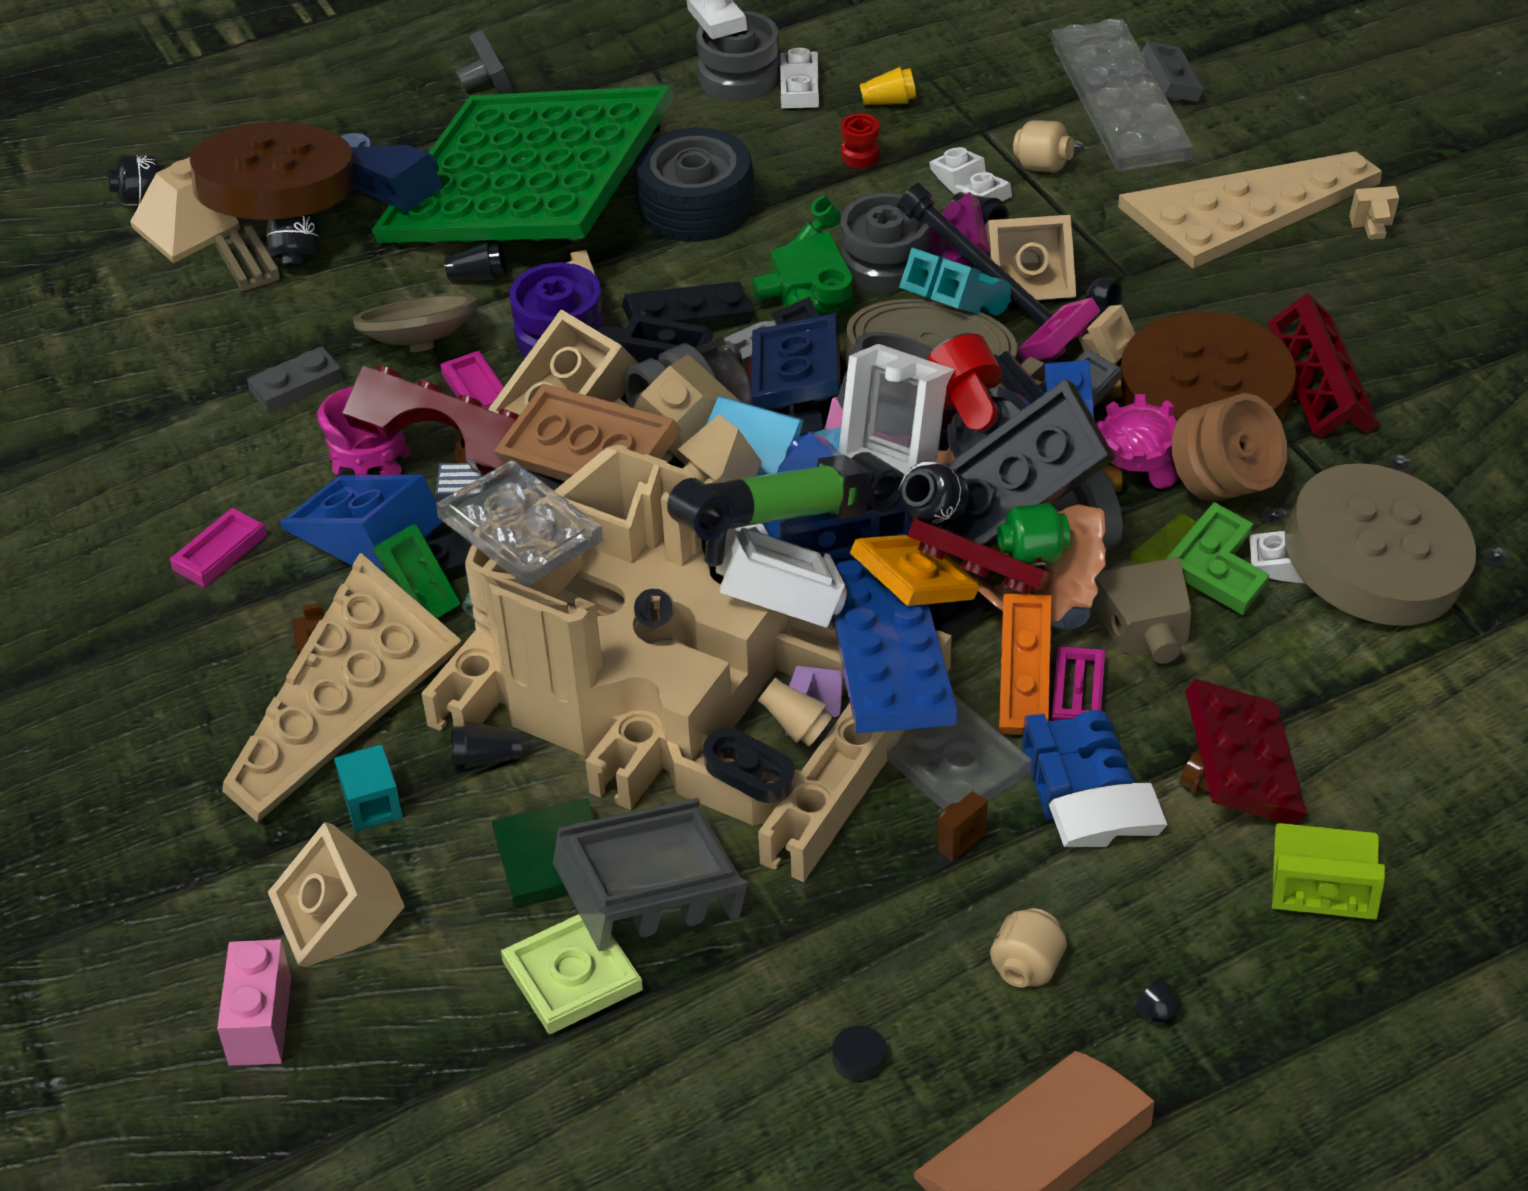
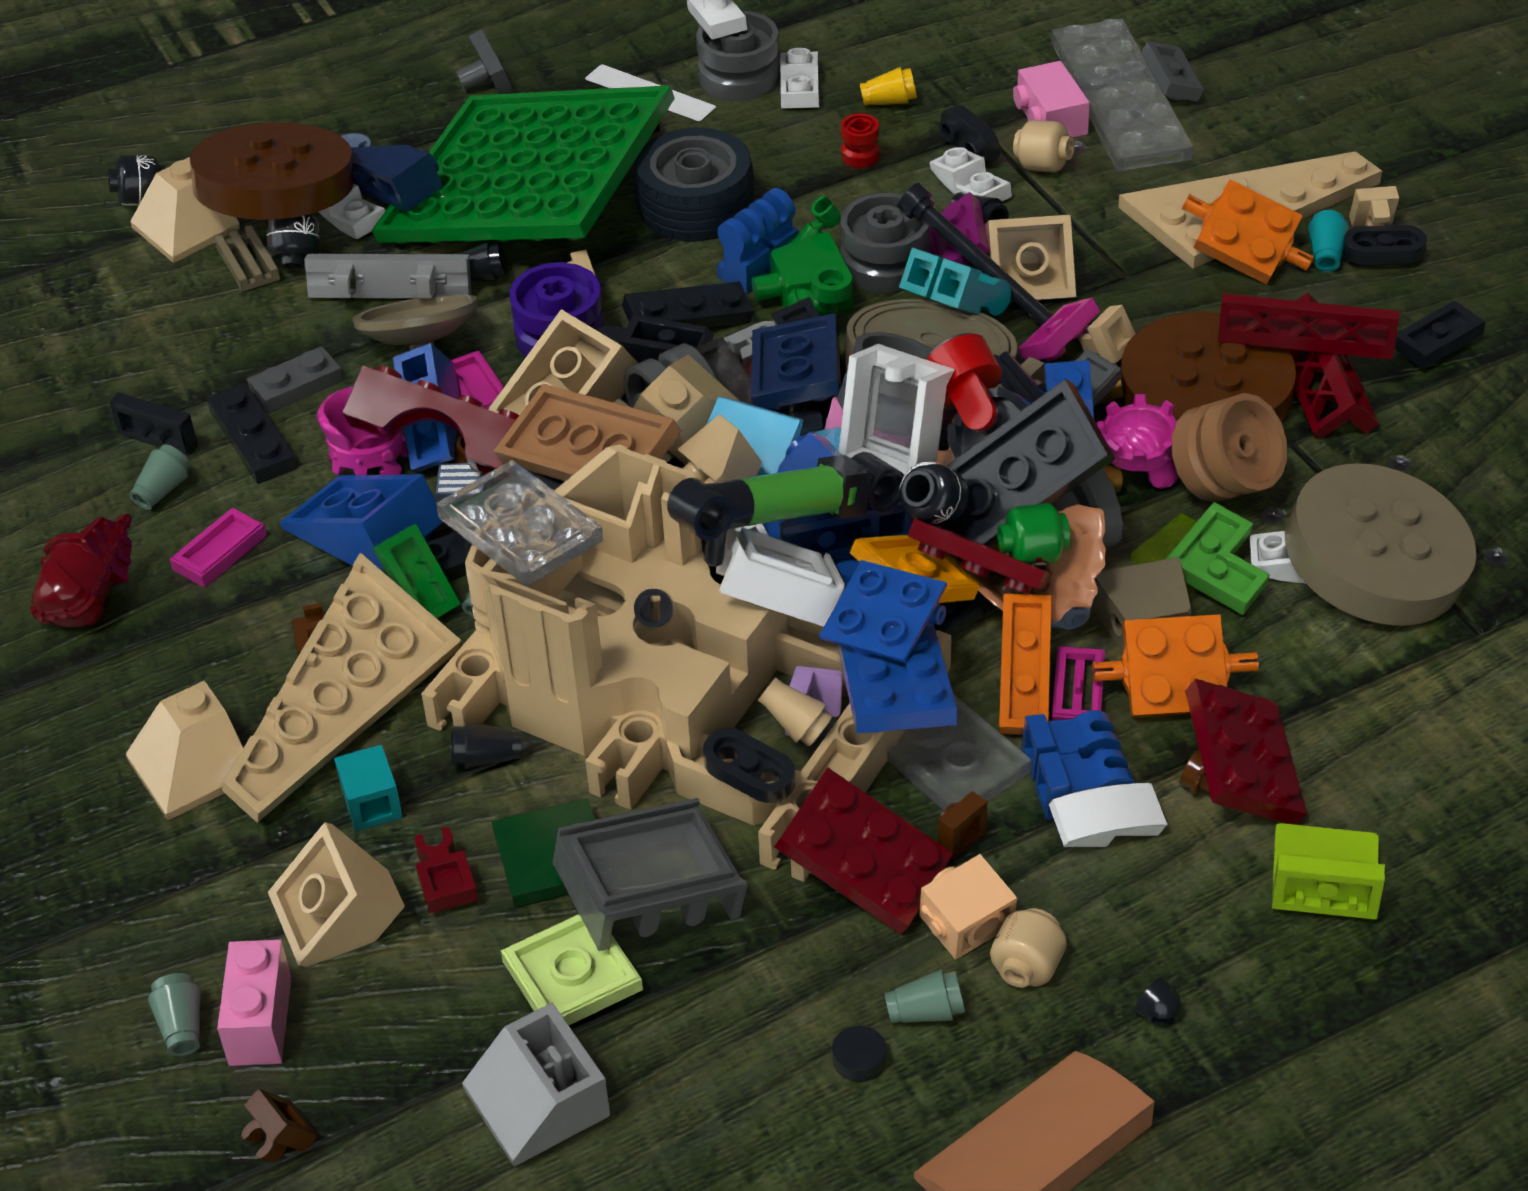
black hinge [1086,277,1122,311] -> none
none -> dark red helmet [30,513,132,628]
none -> black plate [109,393,198,455]
none -> tan slope [126,681,243,821]
none -> sand green cone [129,445,190,510]
none -> sand green cone [148,973,201,1056]
none -> black plate [206,383,297,484]
none -> reddish brown tile [241,1089,318,1163]
none -> light grey hinge [304,254,472,299]
none -> white slope [319,184,385,239]
none -> blue slope [393,343,459,473]
none -> dark red plate [415,827,478,914]
none -> light grey slope [462,1002,610,1167]
none -> white sticker [585,64,716,121]
none -> blue legs [717,188,799,294]
none -> dark red plate [774,767,953,935]
none -> blue hinge [819,560,947,663]
none -> sand green cone [885,969,966,1024]
none -> light nougat head [919,854,1017,960]
none -> black plate [939,105,1000,165]
none -> bright pink brick [1013,61,1090,138]
none -> orange plate [1092,614,1259,718]
none -> orange plate [1181,179,1314,285]
none -> dark red fence [1217,293,1400,360]
none -> teal cone [1307,210,1349,272]
none -> black plate [1343,225,1427,266]
none -> black plate [1394,300,1486,369]

